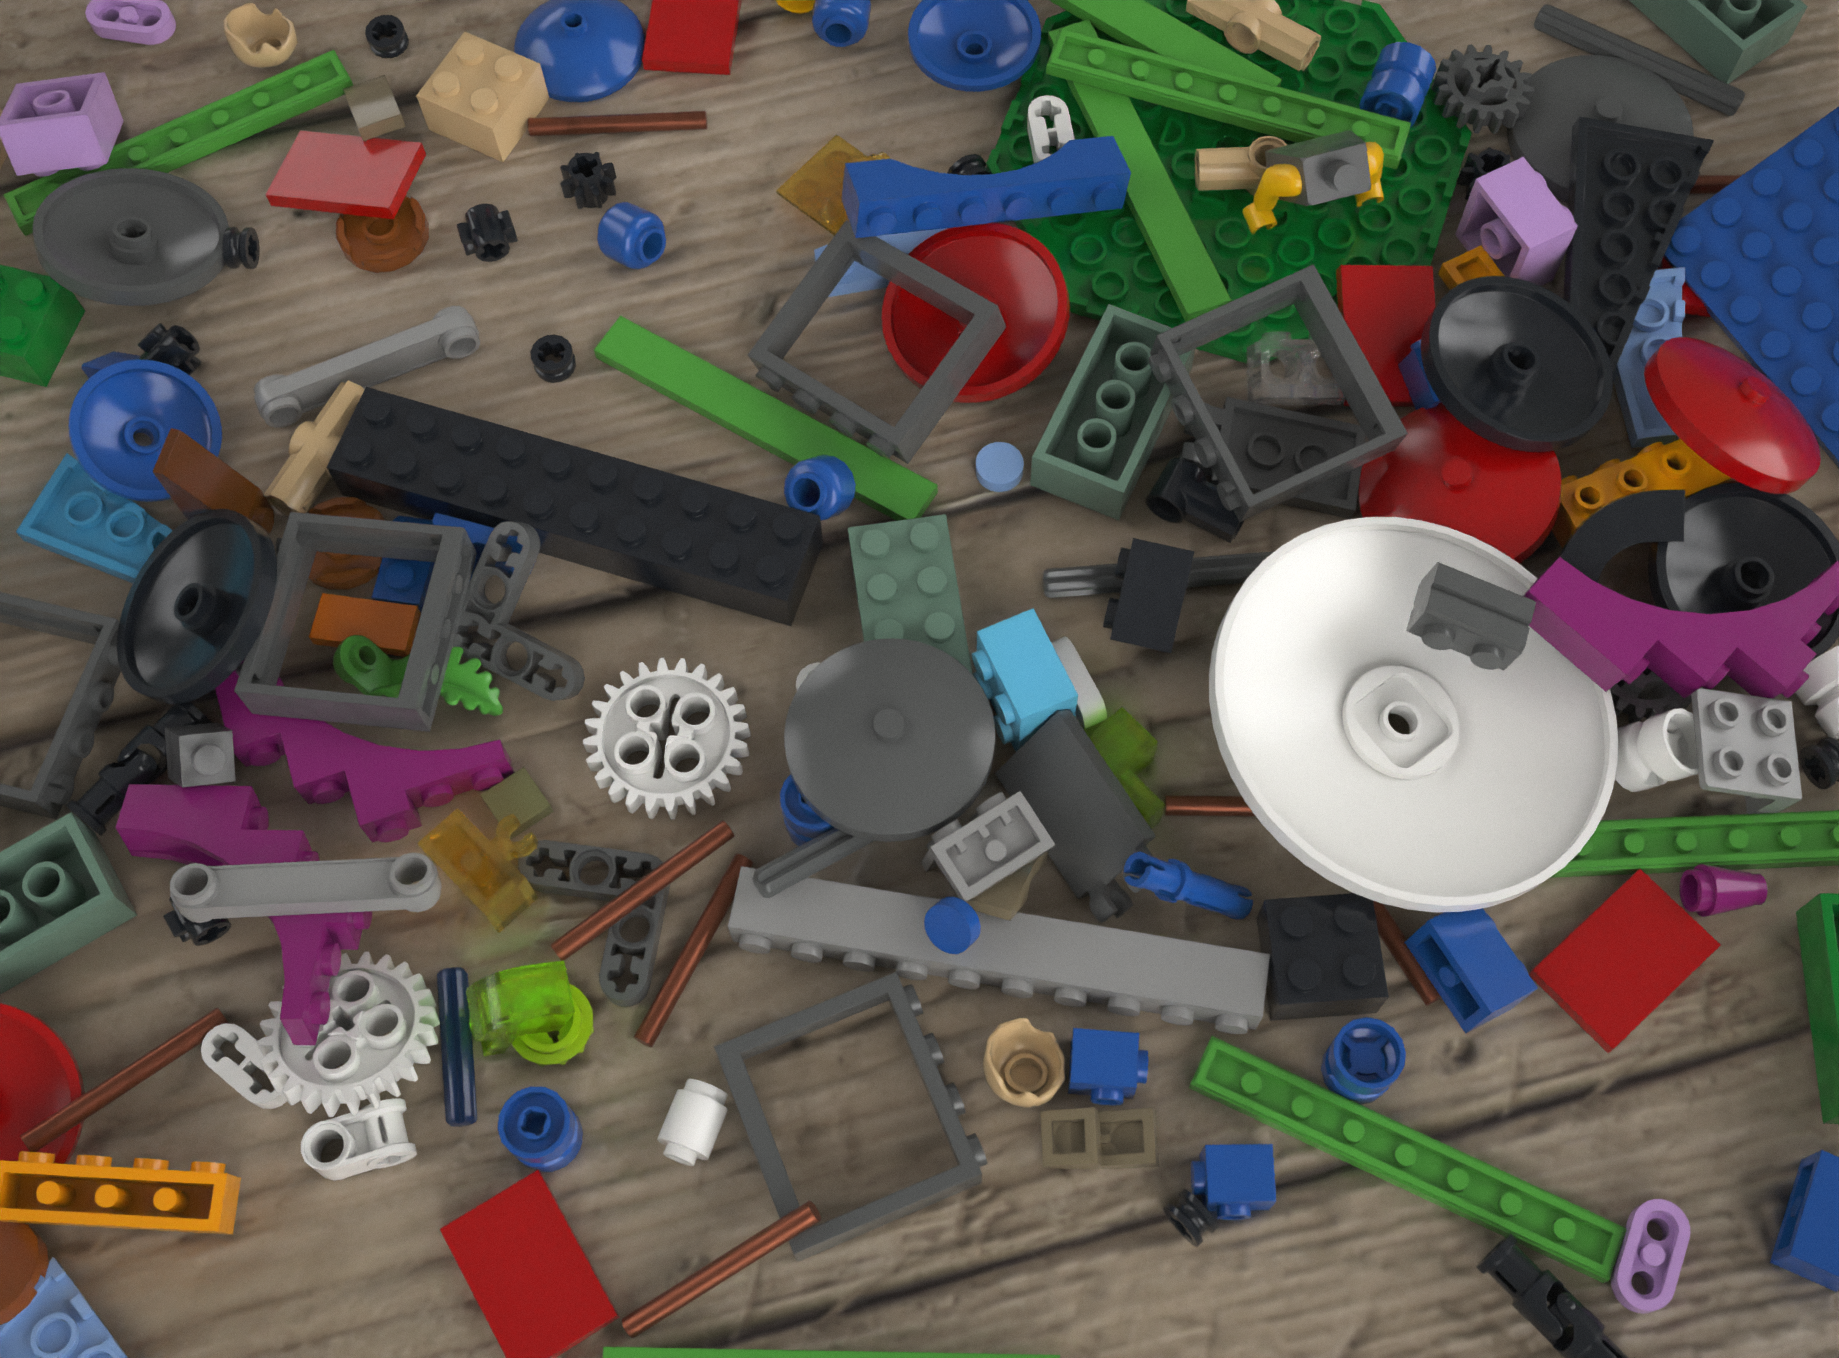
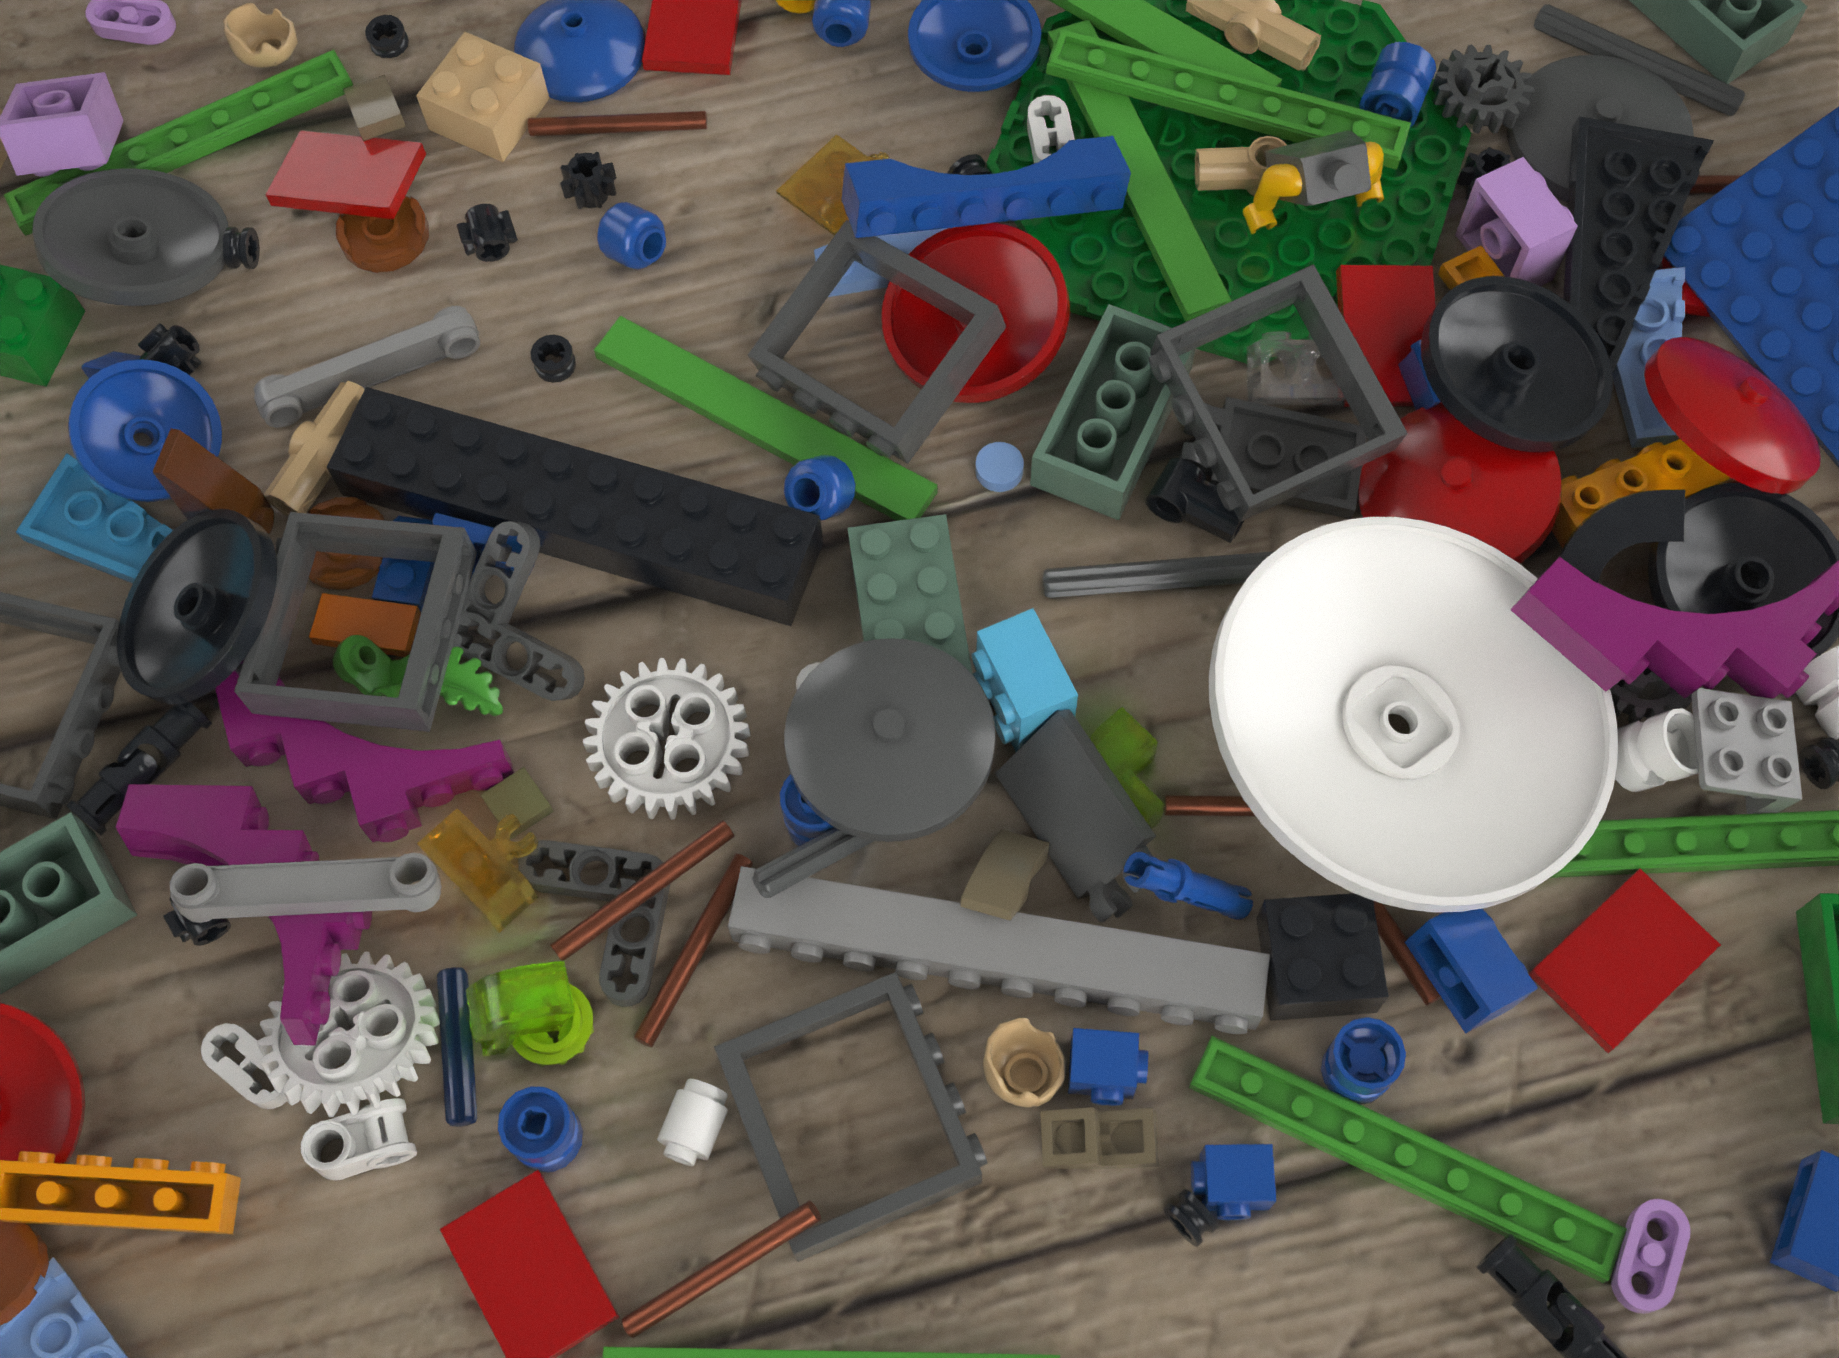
copper bar [20,1007,228,1152] -> none
flat silver brick [165,722,236,788] -> none
light grey bracket [921,791,1055,902] -> none
blue tile [924,897,981,954] -> none
white beam [1051,636,1107,730] -> none
black brick [1103,538,1195,653] -> none
dark grey brick [1406,562,1536,670] -> none
magenta cone [1679,864,1768,917] -> none

